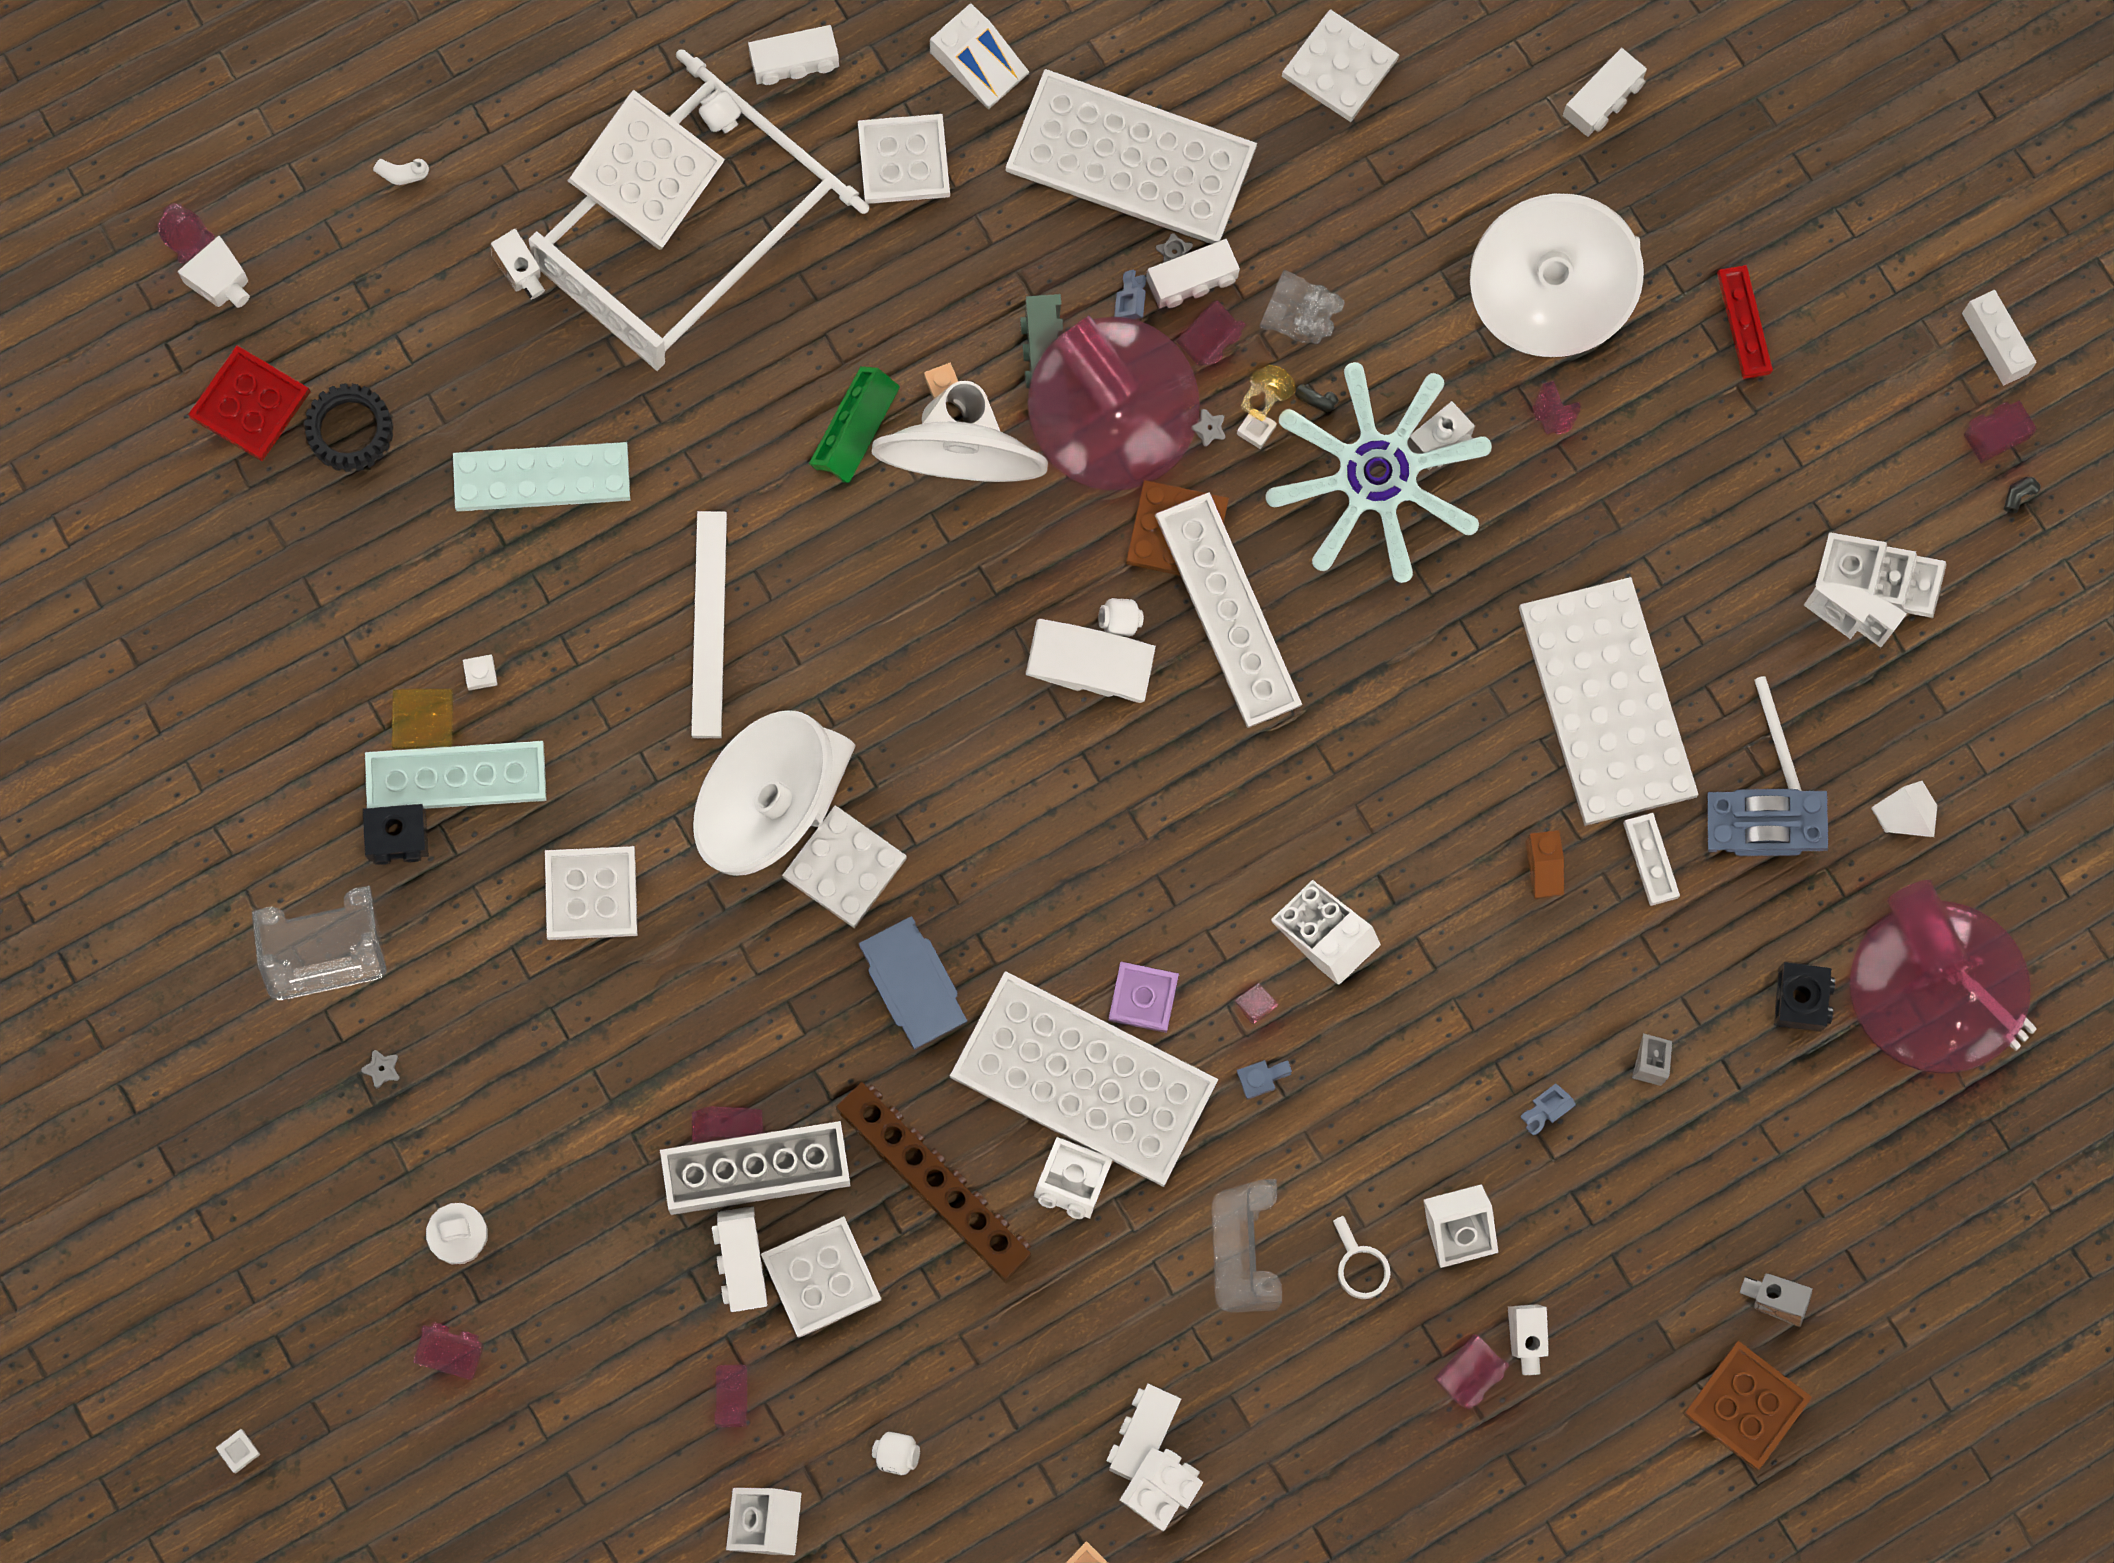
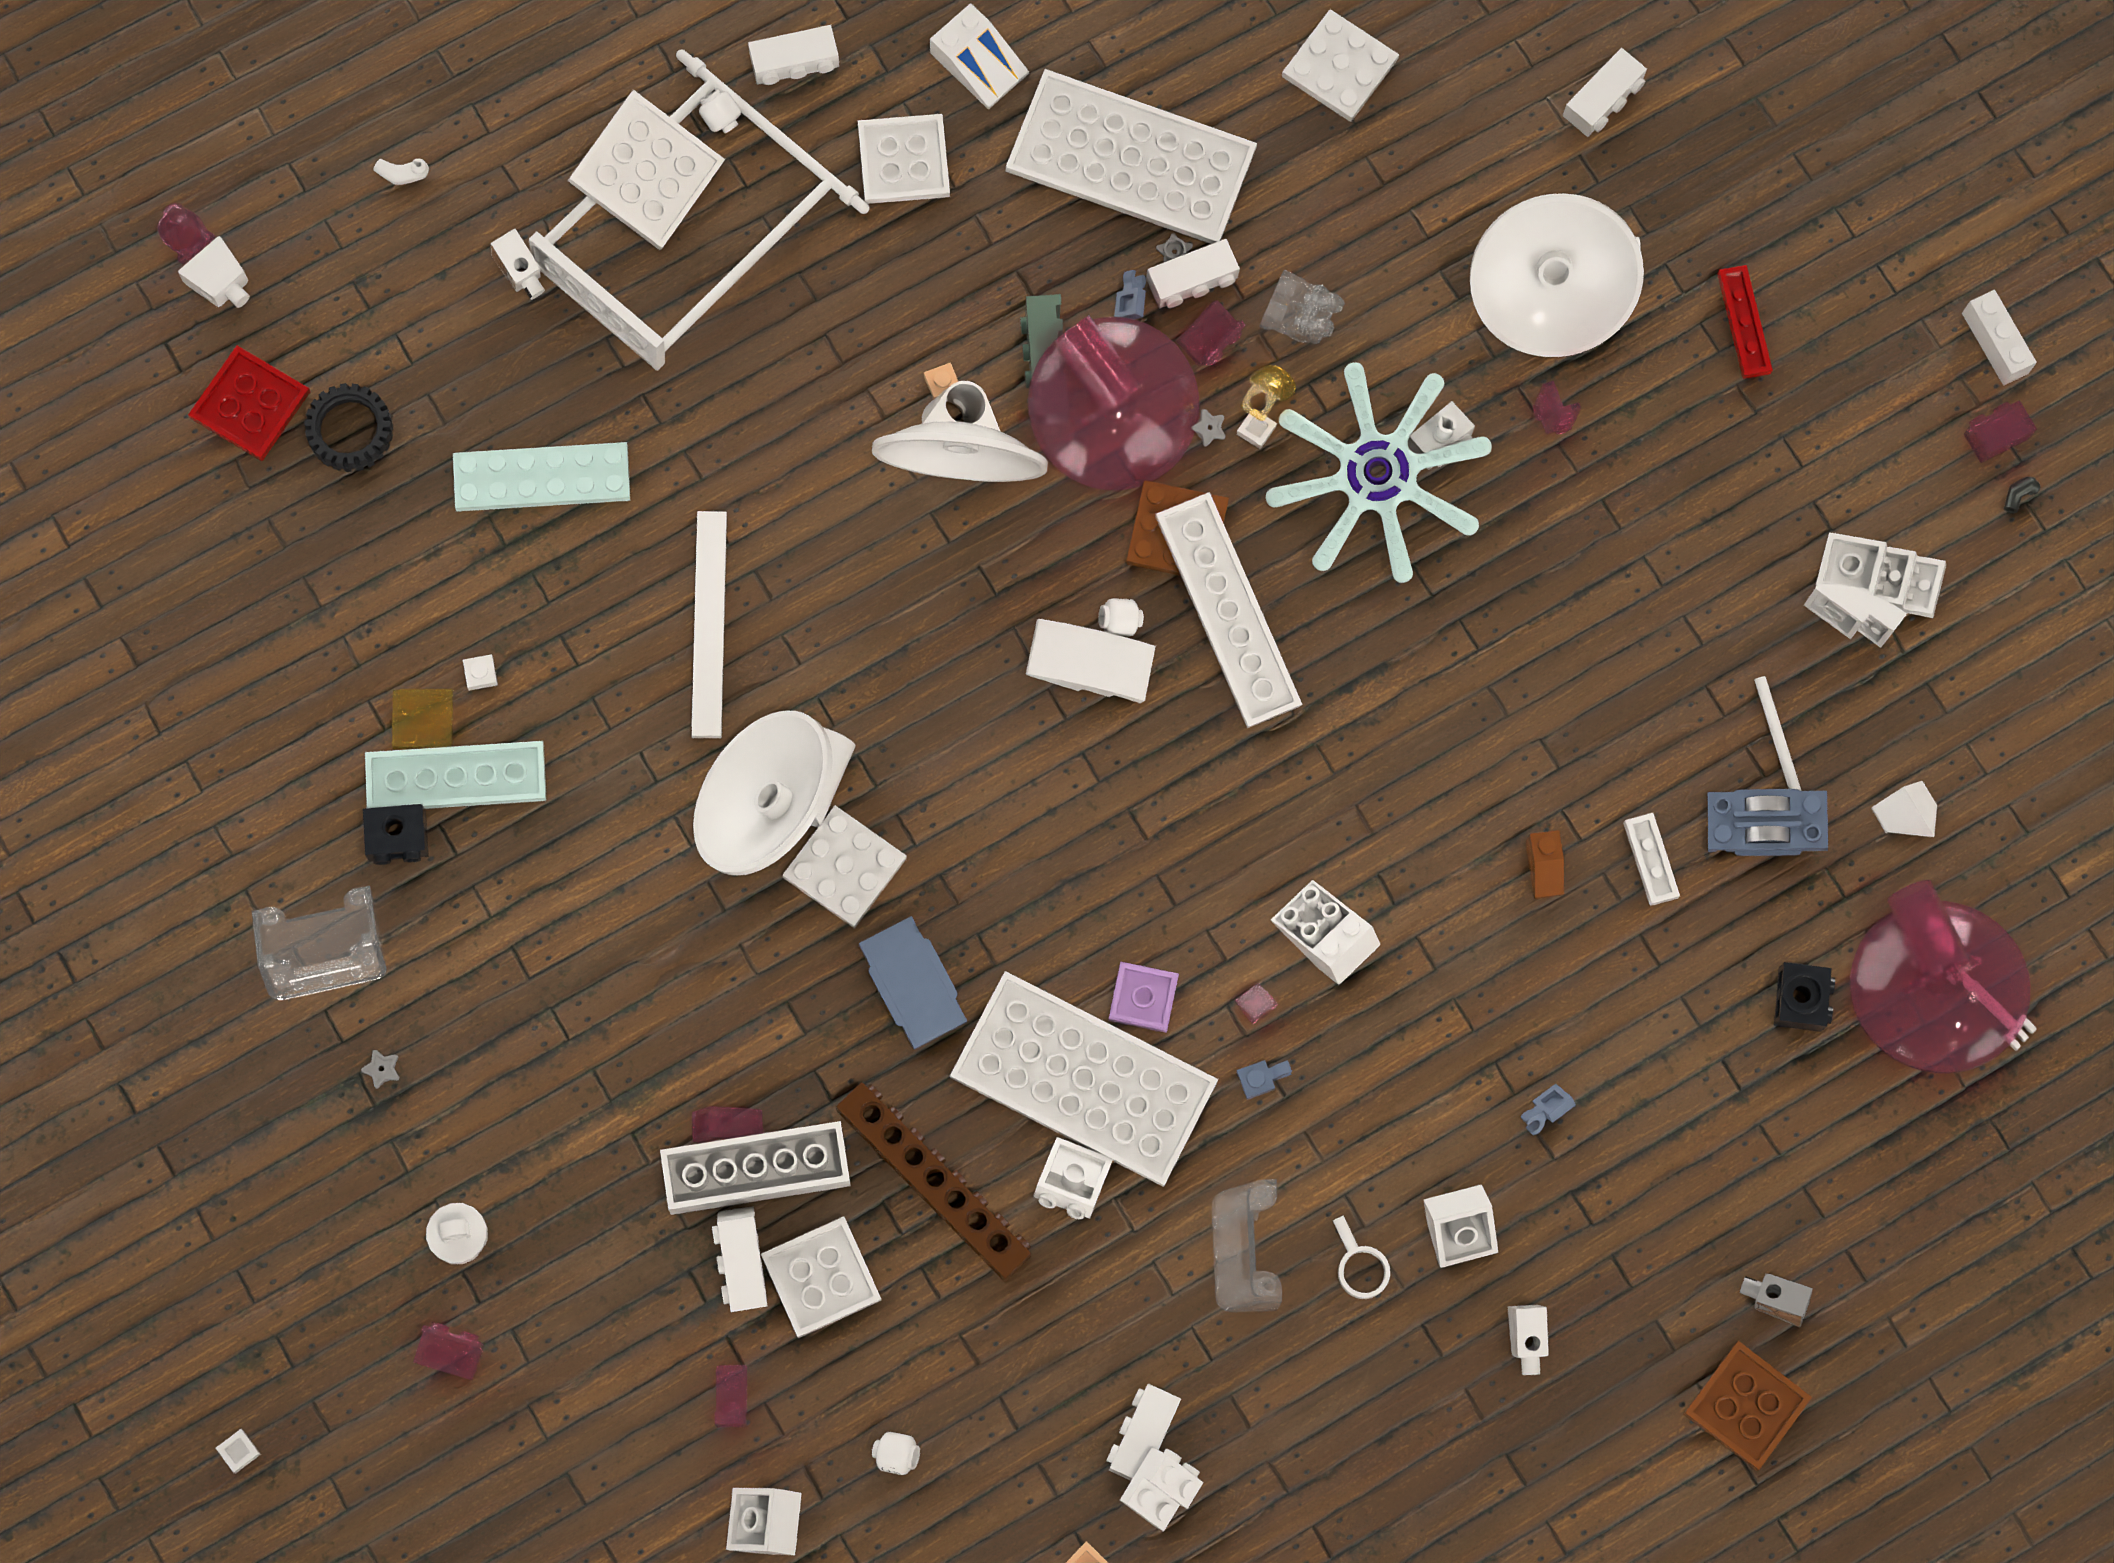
white plate [545,846,638,940] -> none
green panel [809,366,900,483] -> none
pearl dark grey arm [1295,384,1339,412] -> none
clear pink bracket [1434,1334,1509,1409] -> none
white plate [1519,577,1699,826] -> none
light grey slope [1632,1033,1672,1086] -> none

